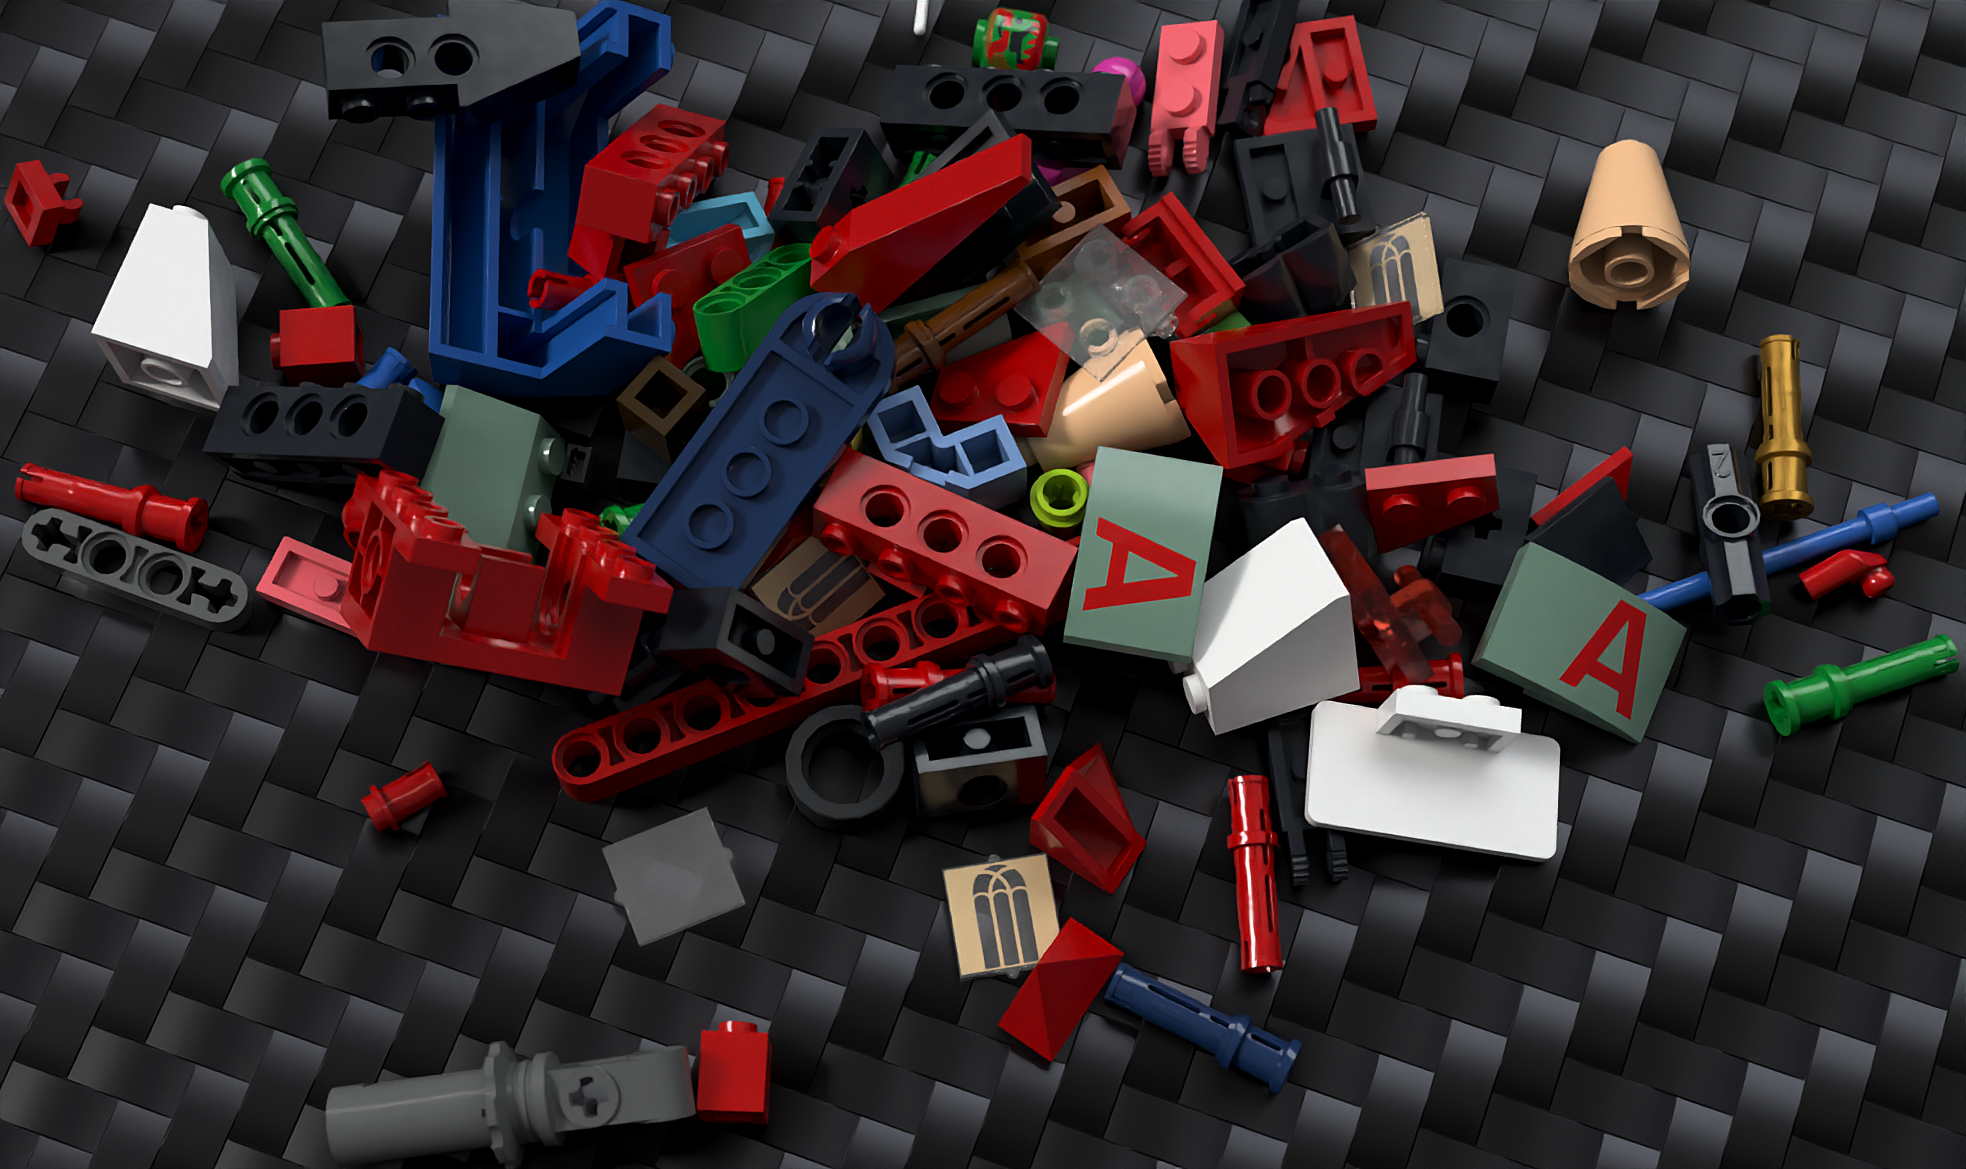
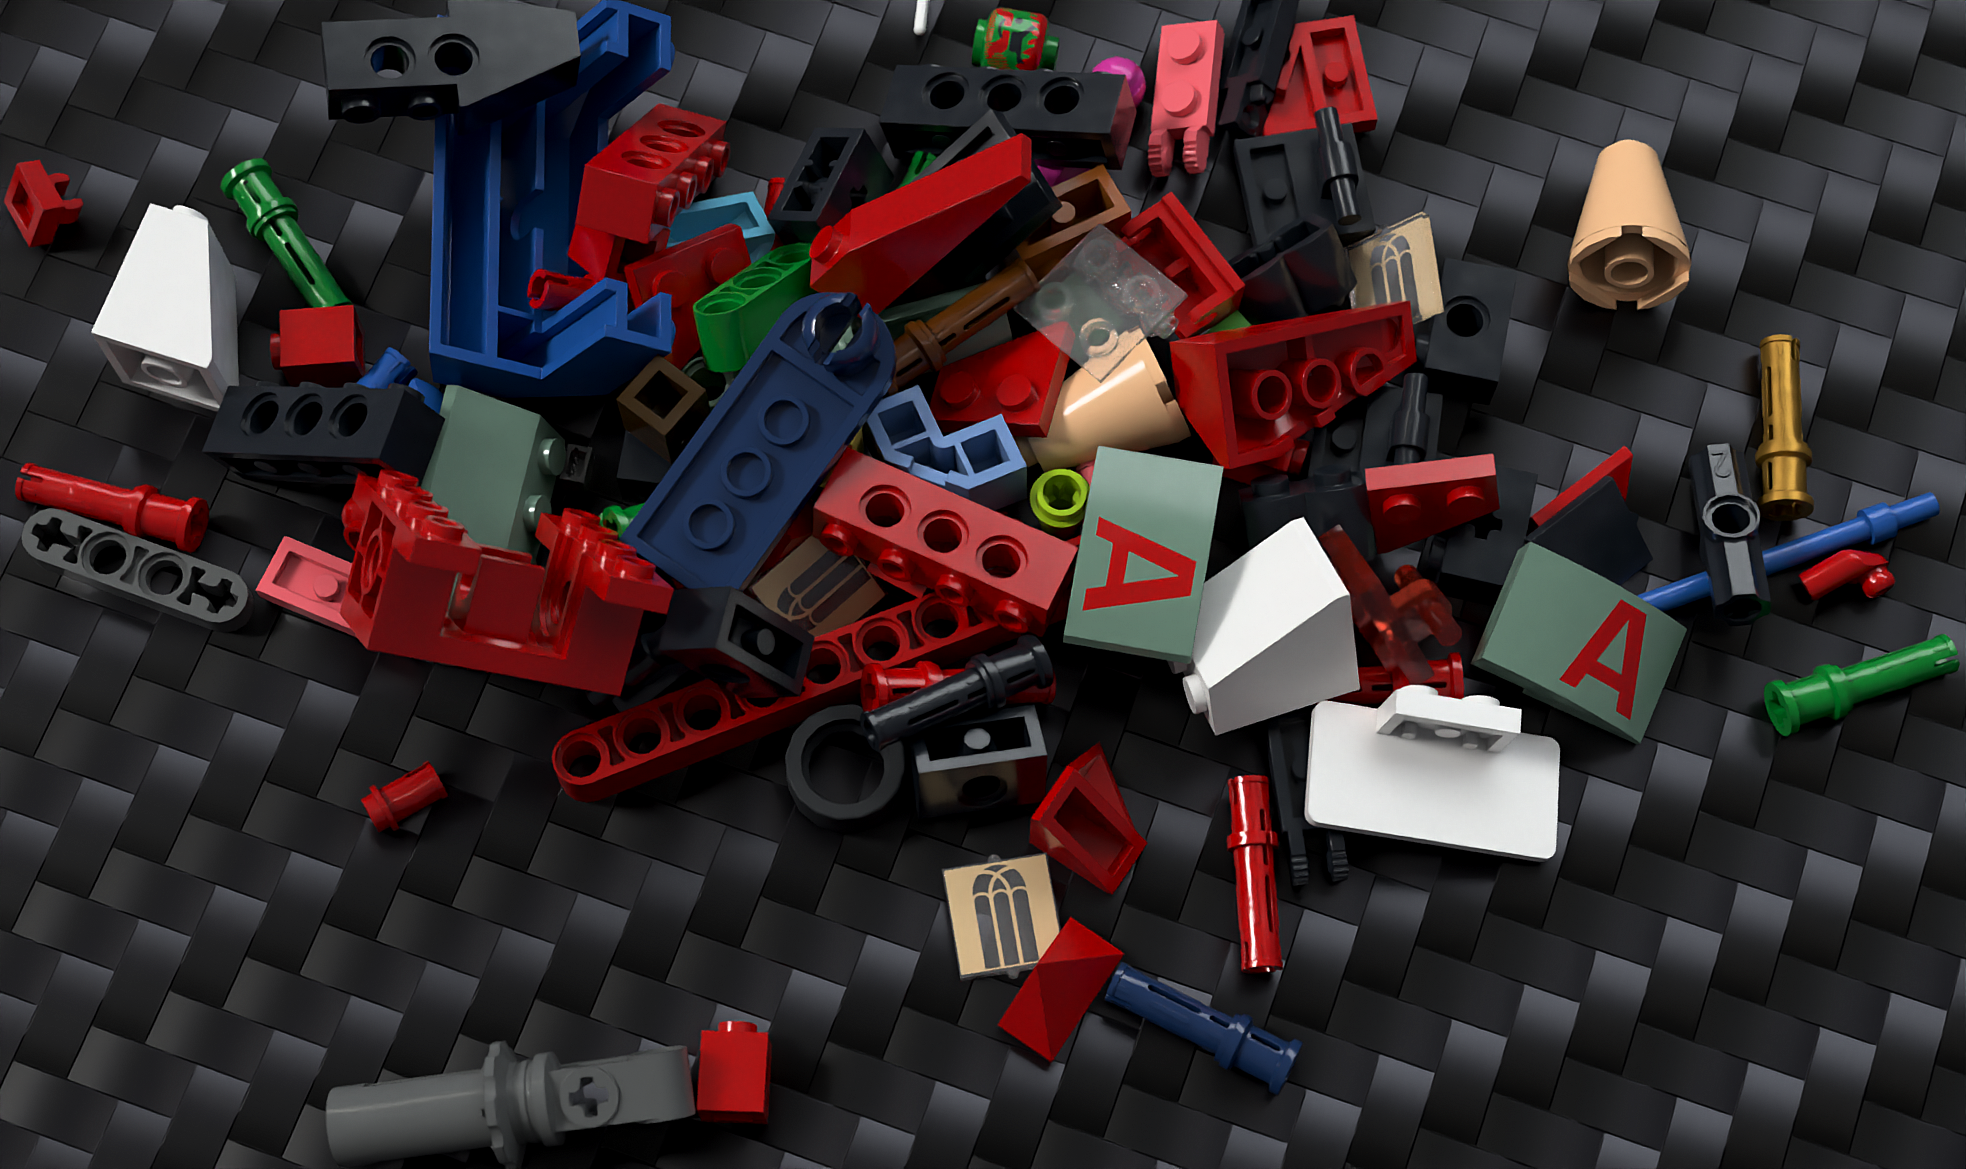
clear piece [602,807,746,947] -> none

